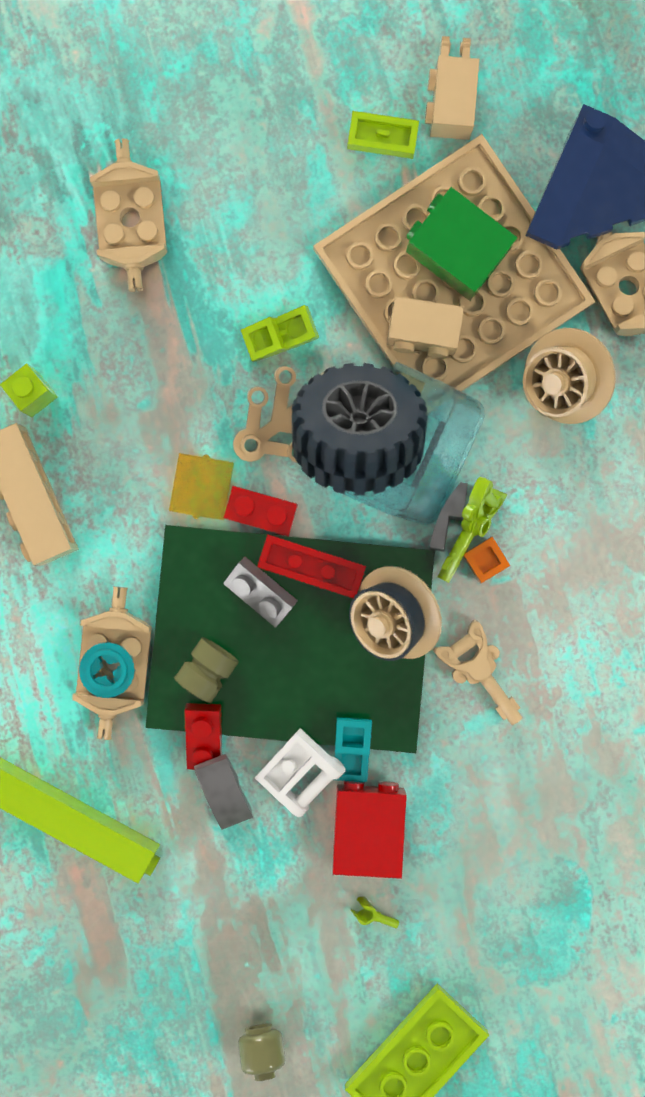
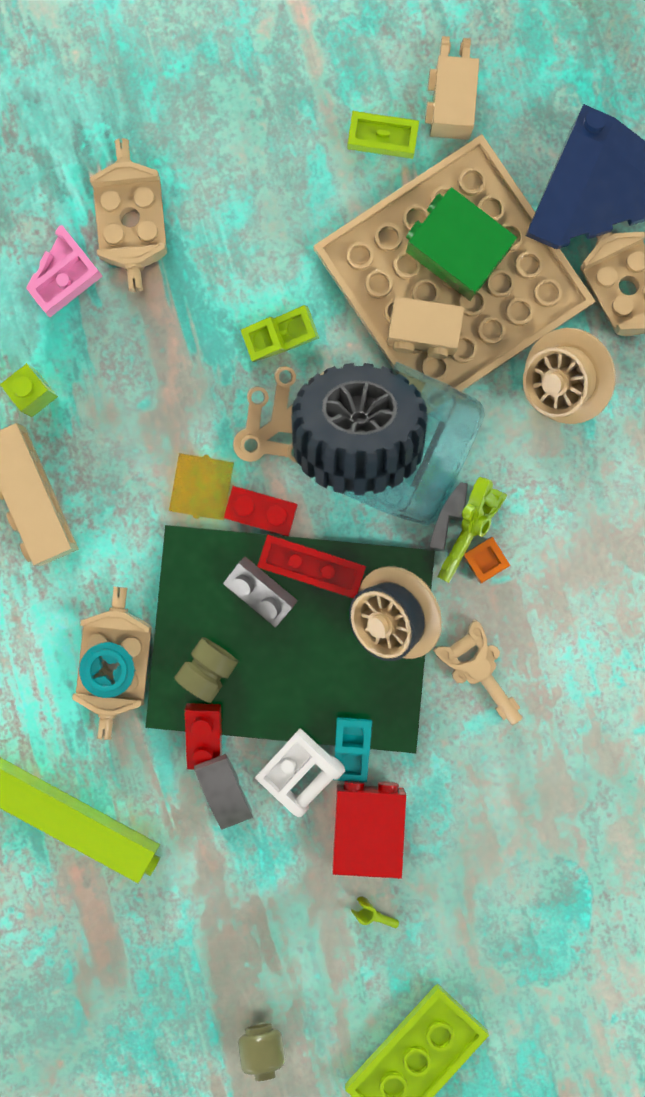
none -> bright pink wing [26,224,103,318]

